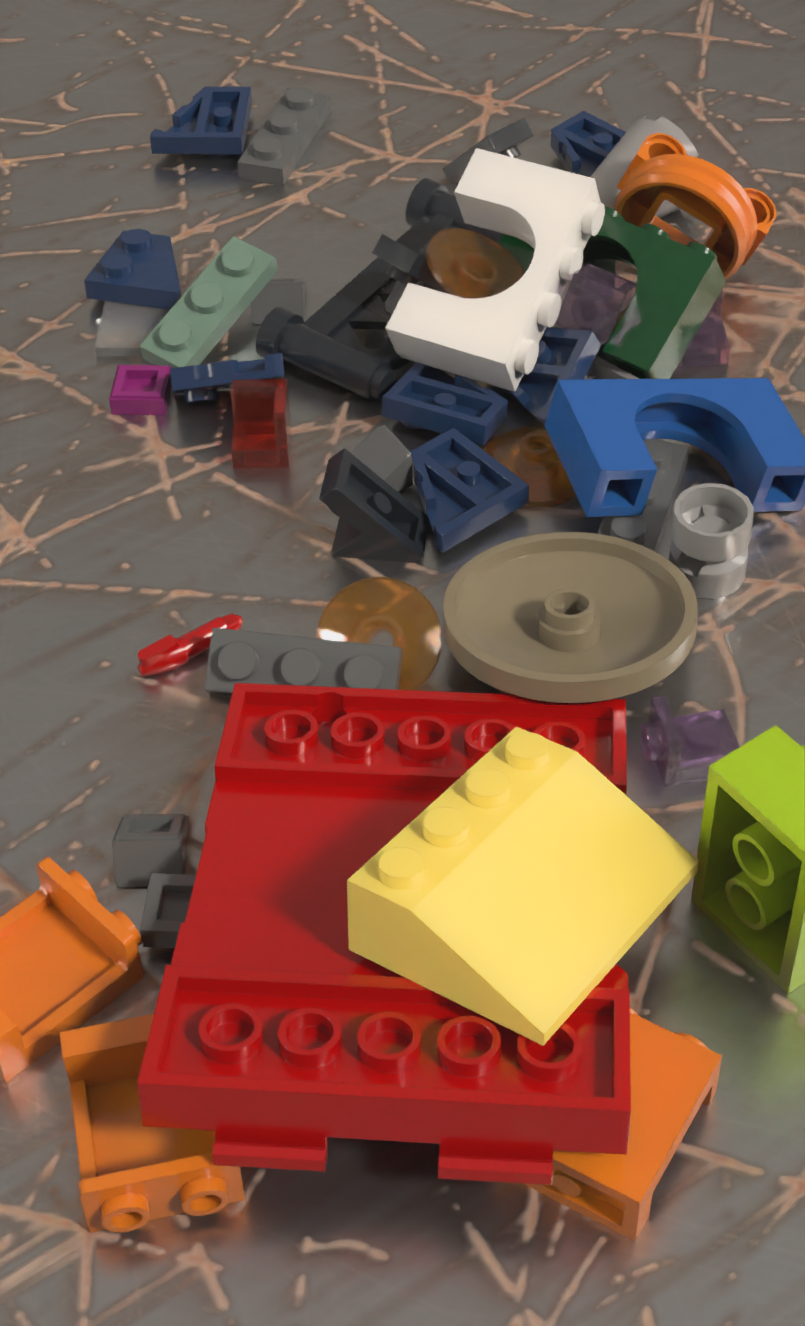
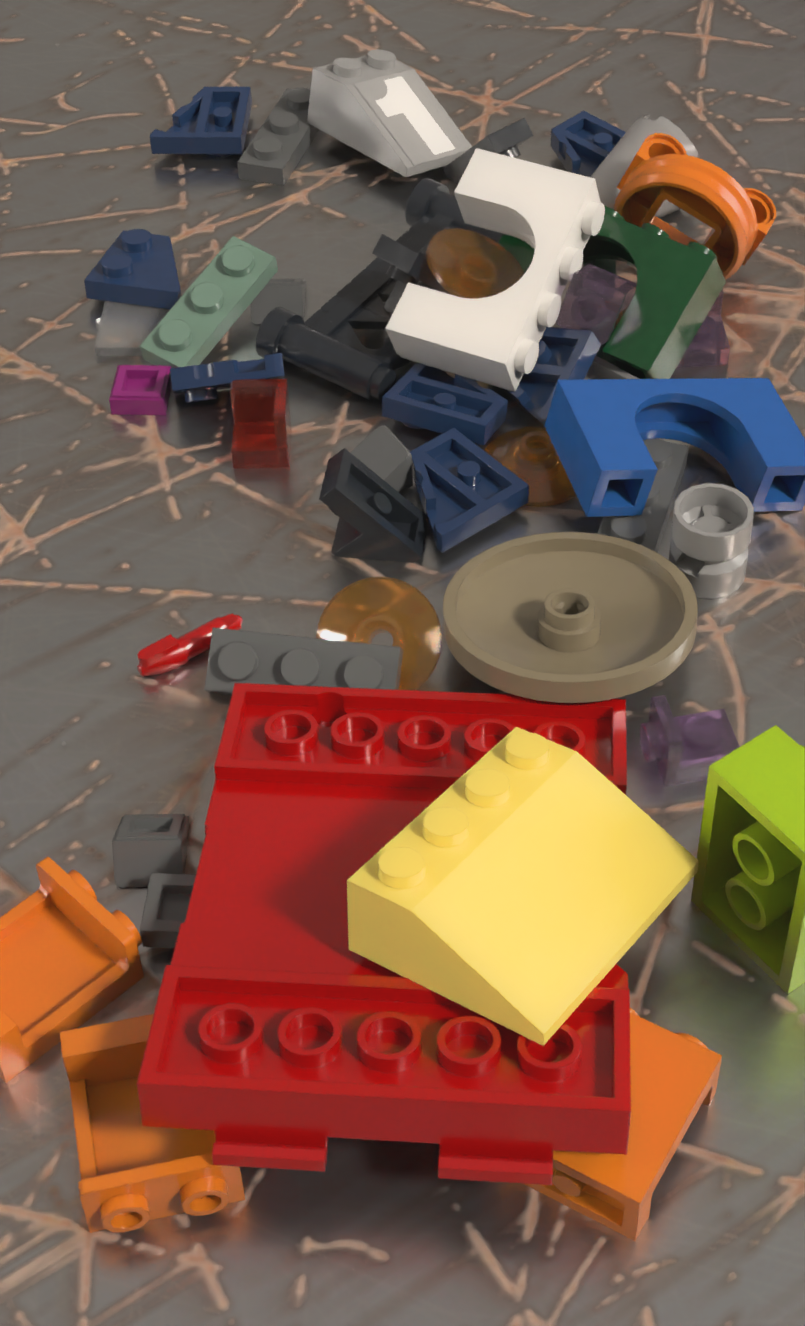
none -> light grey slope [307,50,472,177]

